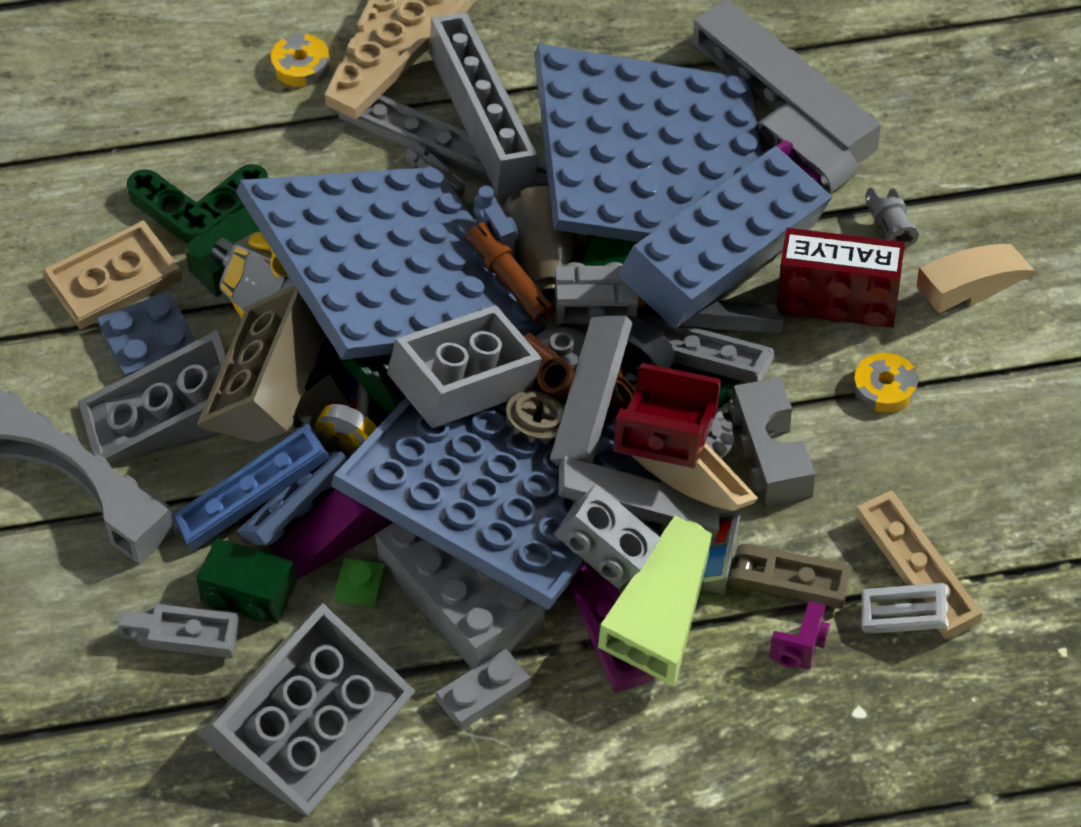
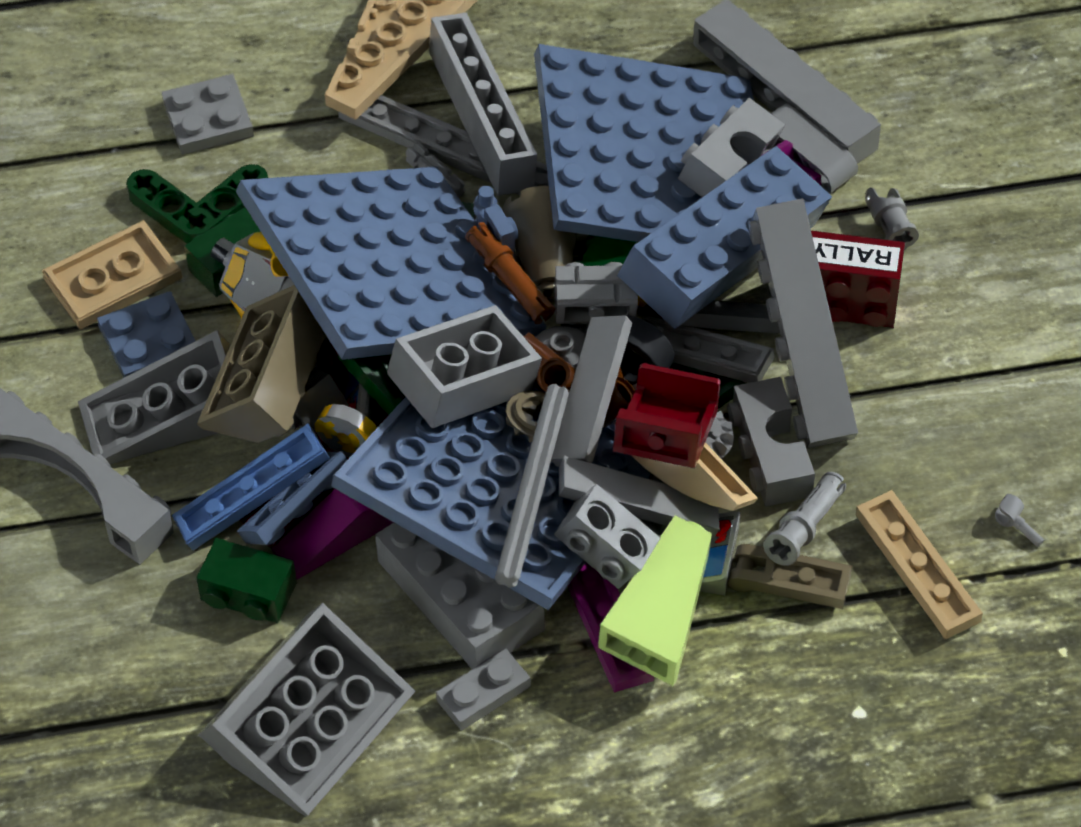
light grey hinge [118,604,240,658] -> none
yellow piece [271,33,330,87] -> none
bright green plate [335,558,386,608] -> none
magenta bracket [769,601,830,669] -> none
yellow piece [853,352,918,413] -> none
white tile [862,583,949,634] -> none
tan slope [916,244,1034,313] -> none
none -> light grey plate [161,74,254,155]
none -> light grey axle [495,384,569,588]
none -> light grey arch [678,98,785,197]
none -> light grey brick [748,198,858,449]
none -> light grey pin [763,472,847,566]
none -> light grey hand [995,494,1045,547]

